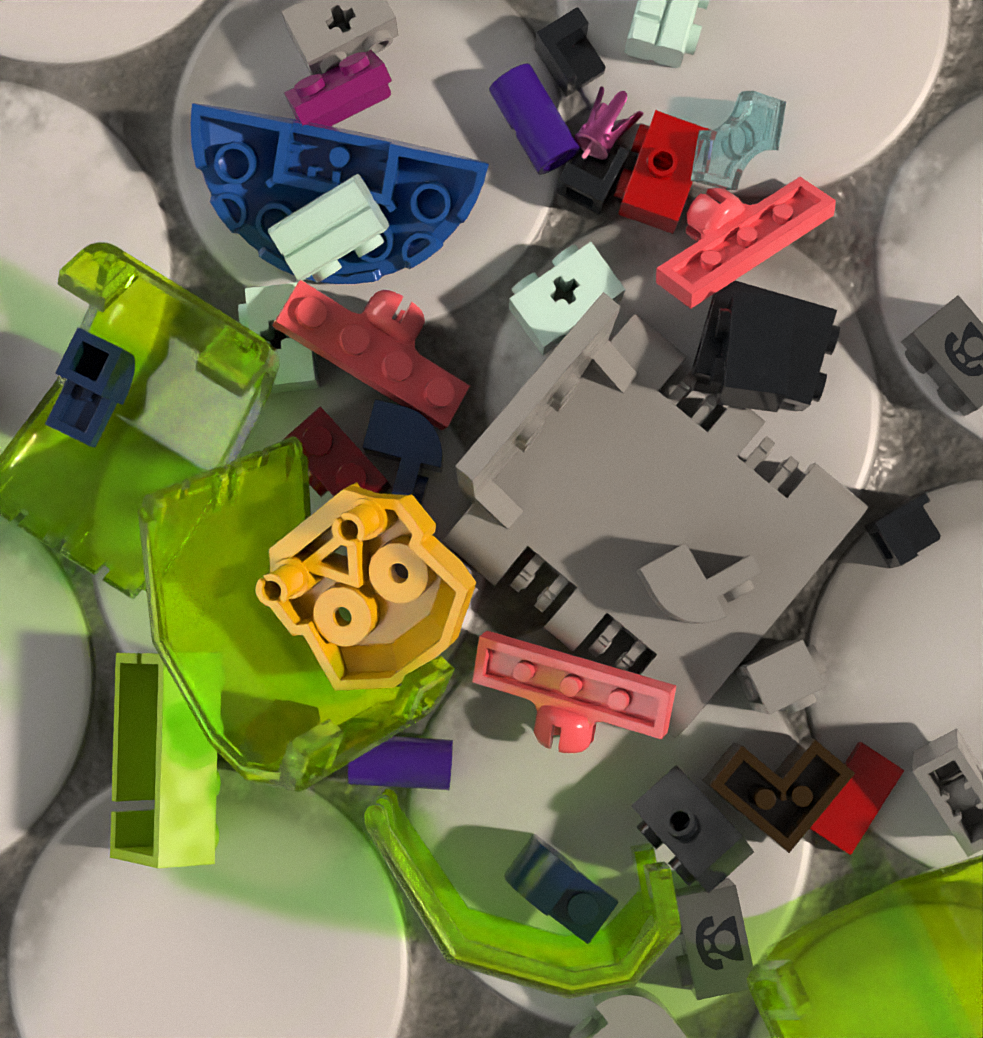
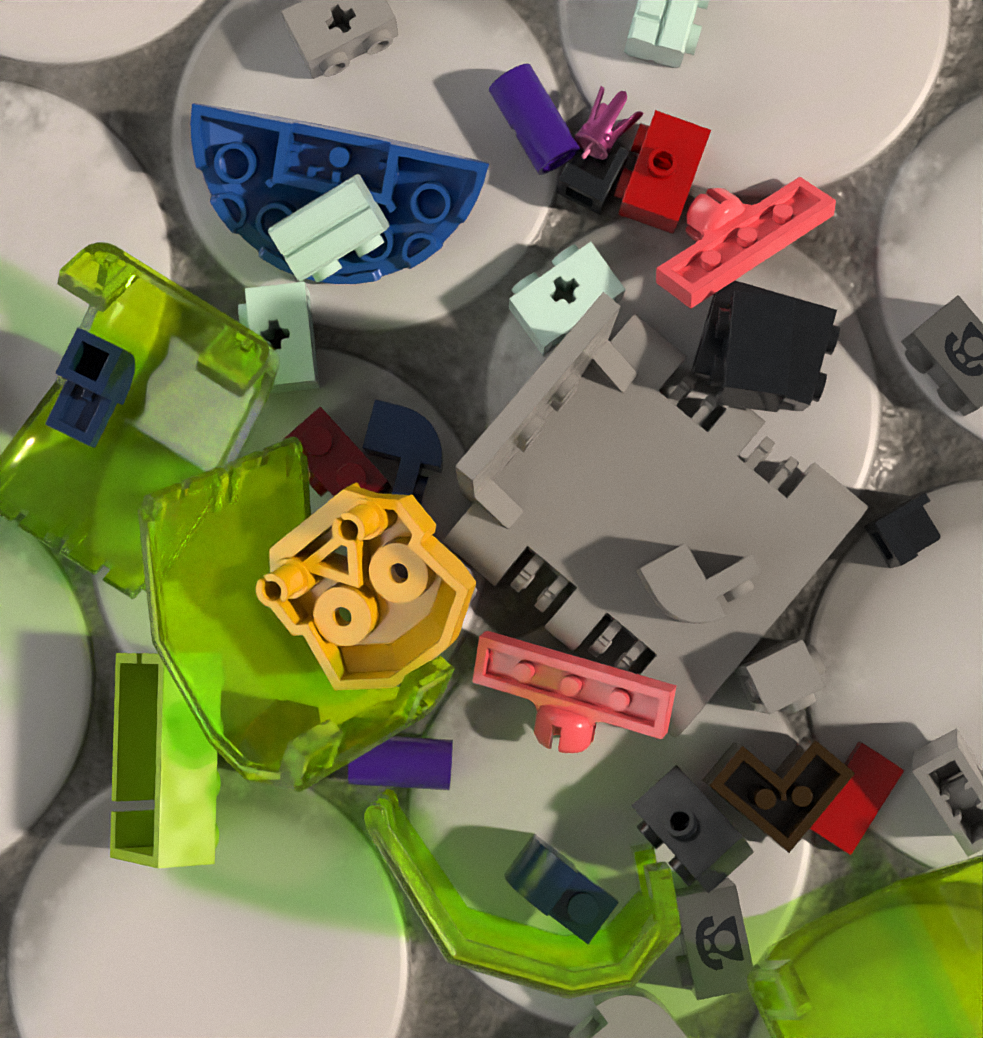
coral plate [272,280,470,430] -> none
magenta bracket [284,50,392,126] -> none
black panel [535,7,606,97] -> none
clear light blue tile [691,91,786,190] -> none

